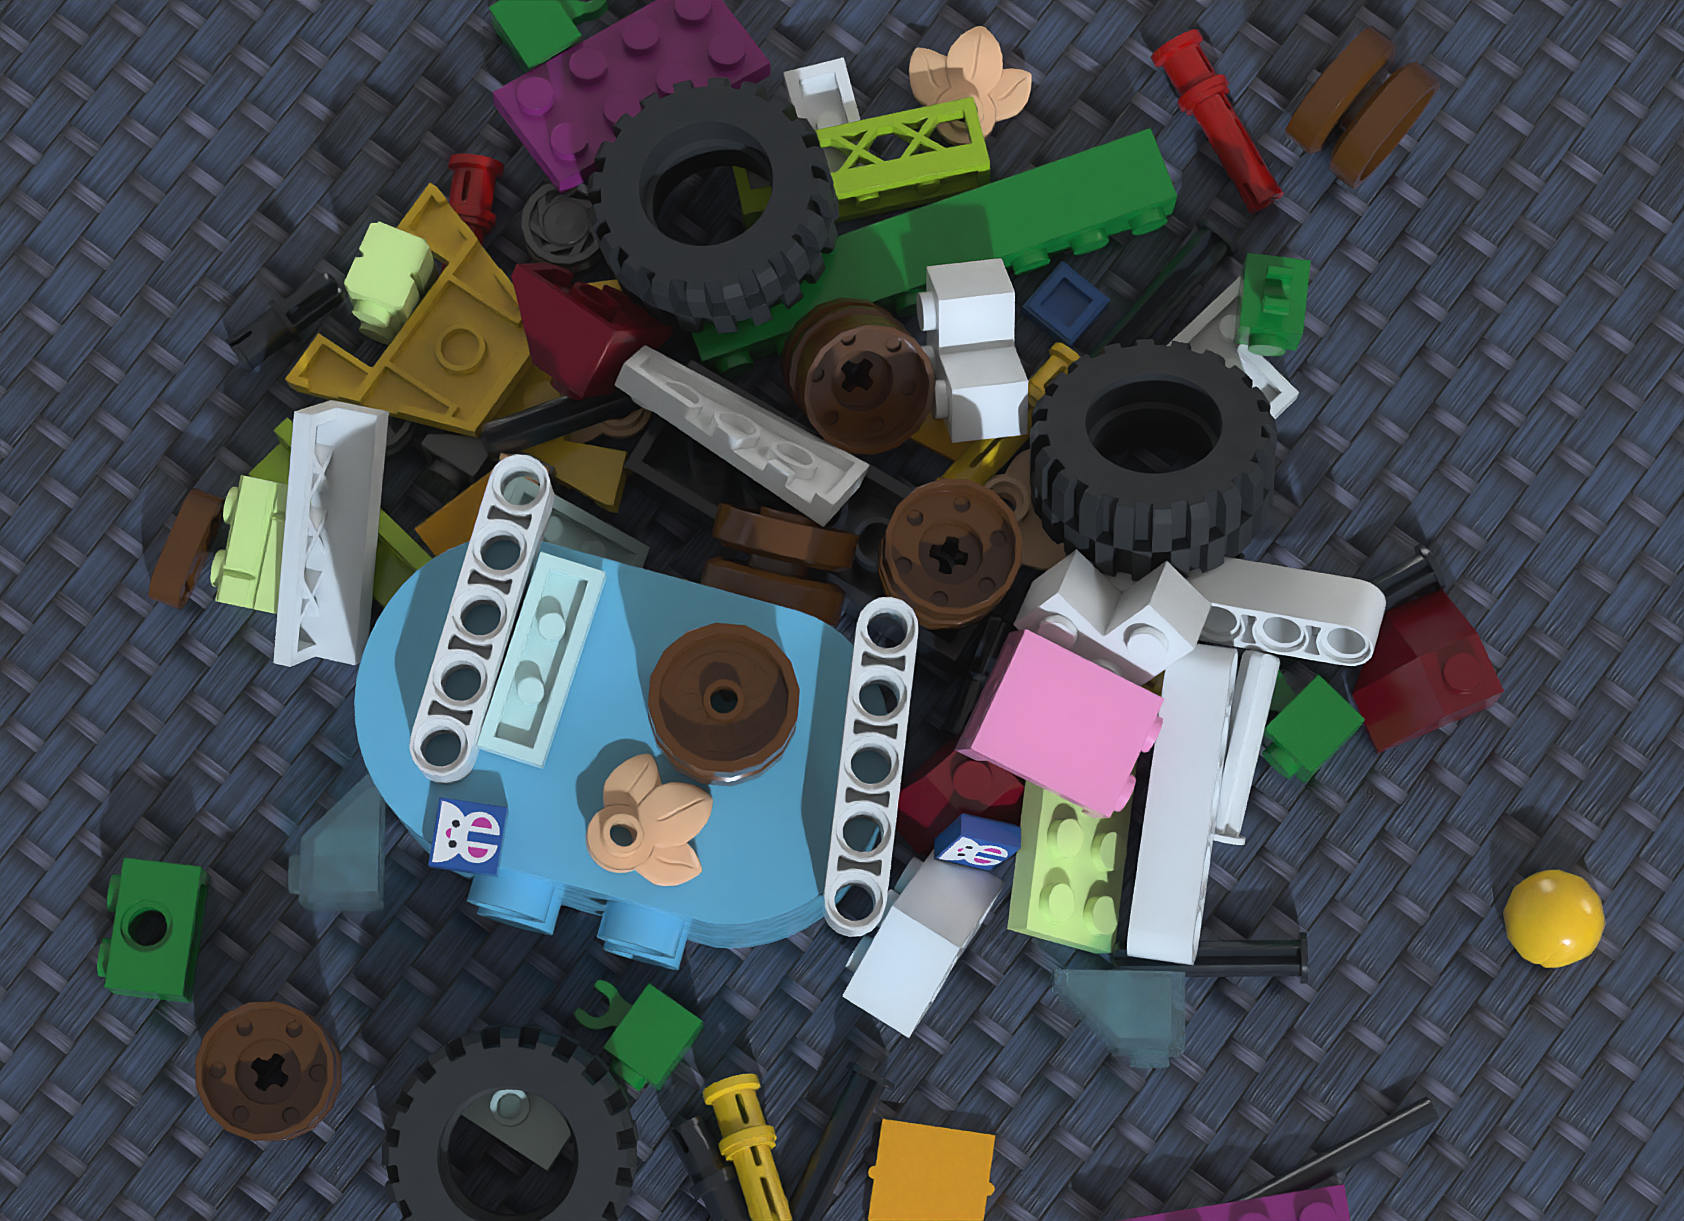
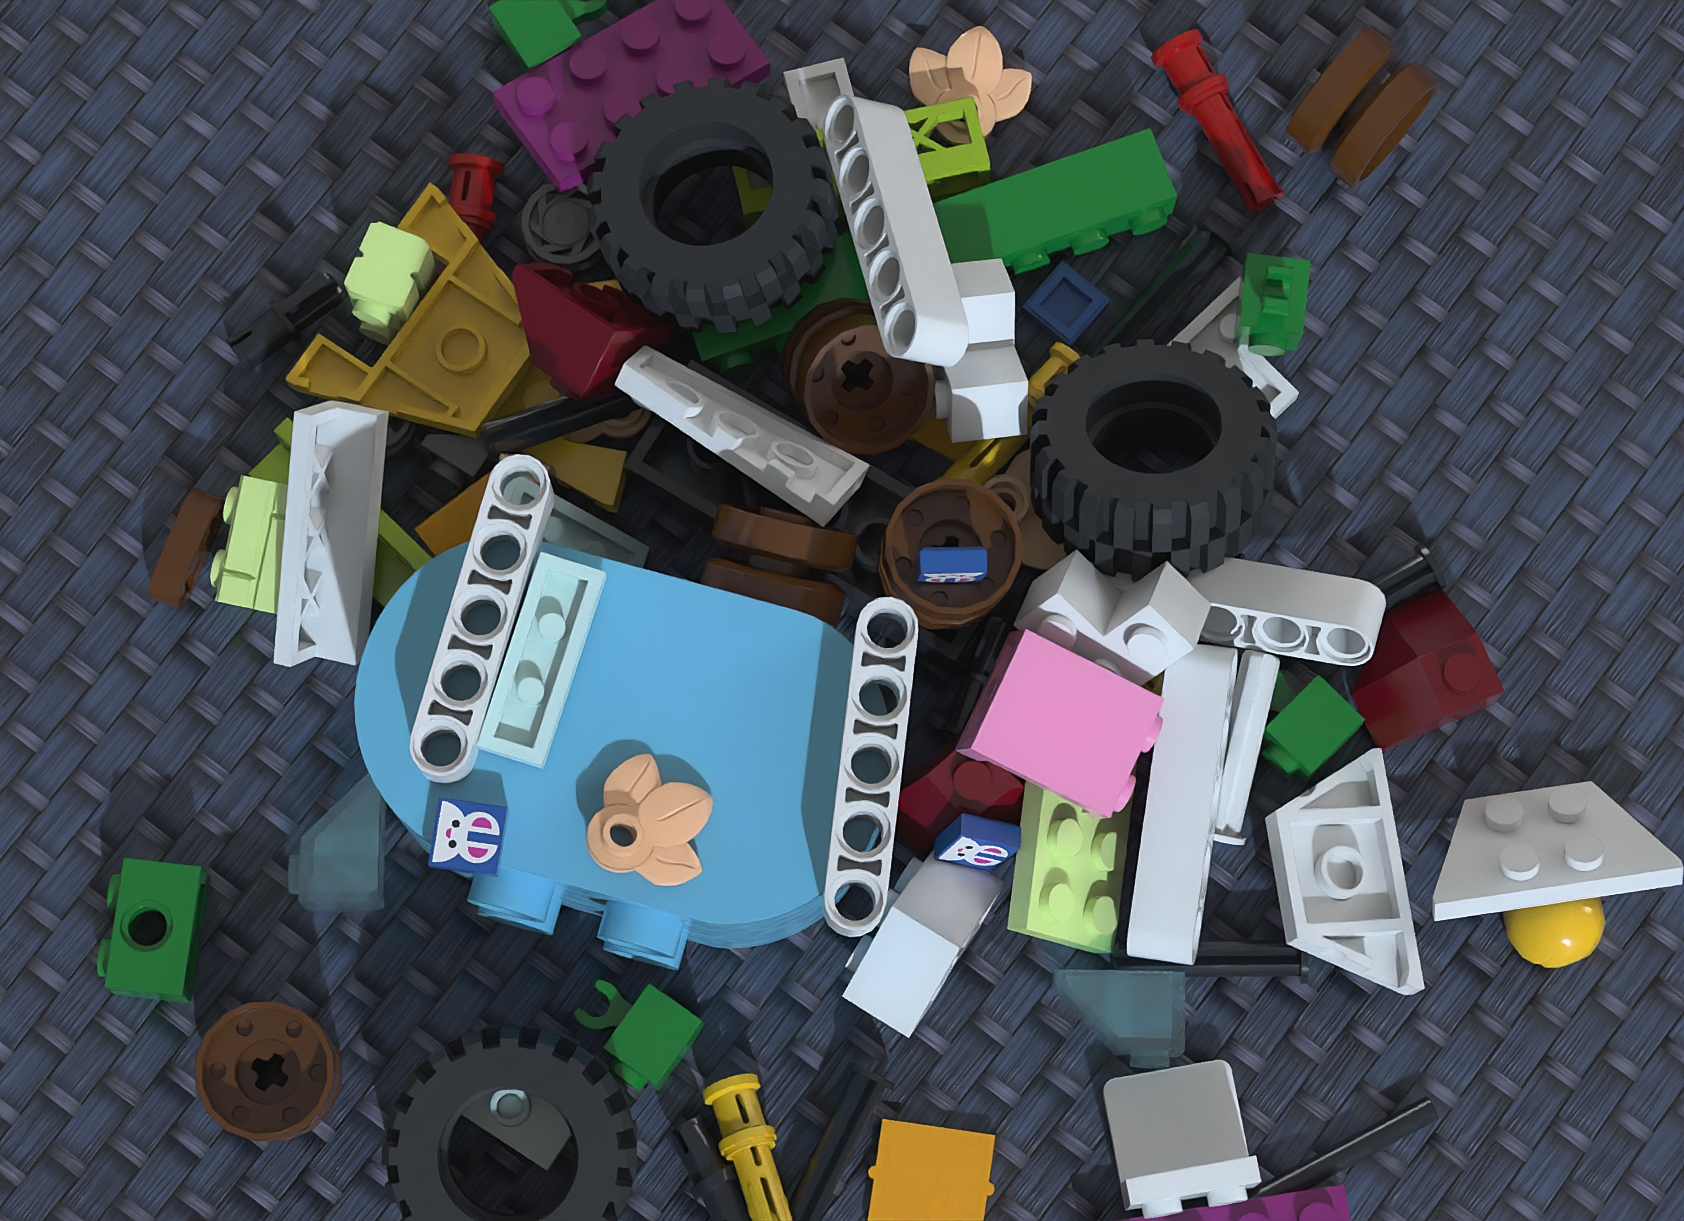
reddish brown wheel [648,623,800,787] -> none
none -> white beam [823,94,970,367]
none -> blue tile [915,547,987,584]
none -> white bracket [1103,1060,1261,1219]
none -> white wing [1265,748,1425,995]
none -> white wing [1432,781,1684,921]

